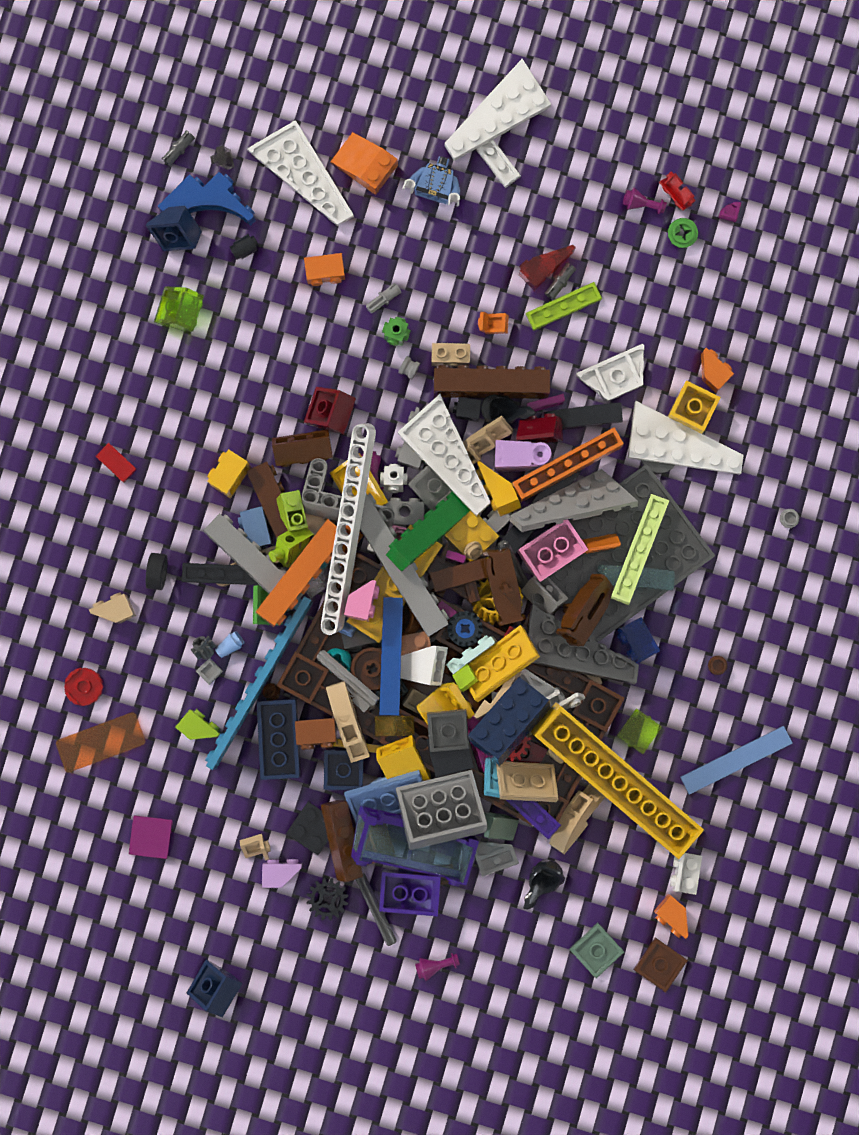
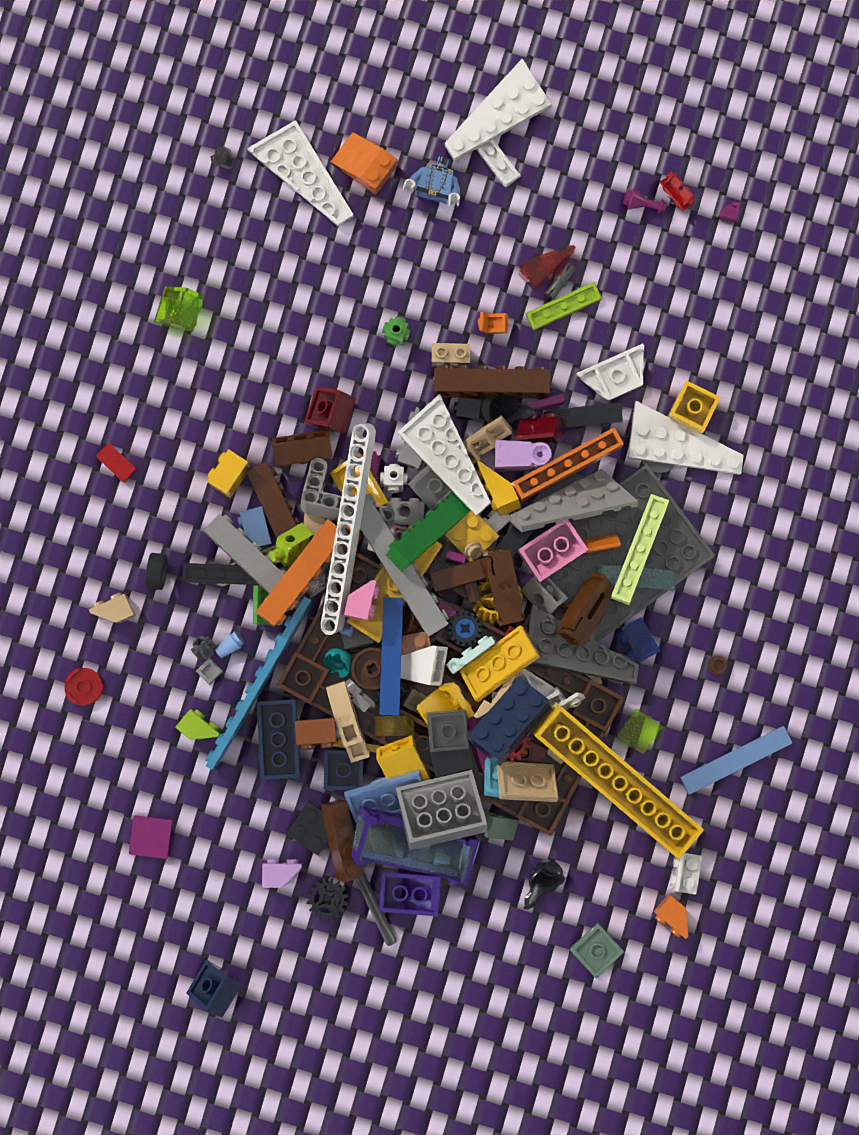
clear orange piece [56,712,146,773] -> none
dark blue slope [146,206,202,251] -> none
blue arch [158,172,256,226] -> none
dark grey pin [161,130,195,167] -> none
black brick [230,234,259,260] -> none
tan bracket [239,834,271,861] -> none
reddish brown plate [263,683,281,701] -> none
lime slope [276,490,308,532] -> none
orange brick [304,253,345,286] -> none
light grey axle [316,650,379,706] -> none
light grey axle [366,283,401,313] -> none
light grey wheel [398,356,421,380] -> none
magenta piece [415,953,460,981] -> none
lime tile [452,664,479,692] -> none
light grey wing [472,842,519,877] -> none
dark grey axle [498,540,528,588] -> none
dark purple tile [505,799,561,839] -> none
tan slope [549,783,605,854] -> none
reddish brown tile [633,937,688,992] -> none
bright green gear [668,218,698,248] -> none
orange slope [701,348,734,393] -> none
light grey plate [780,509,799,528] -> none

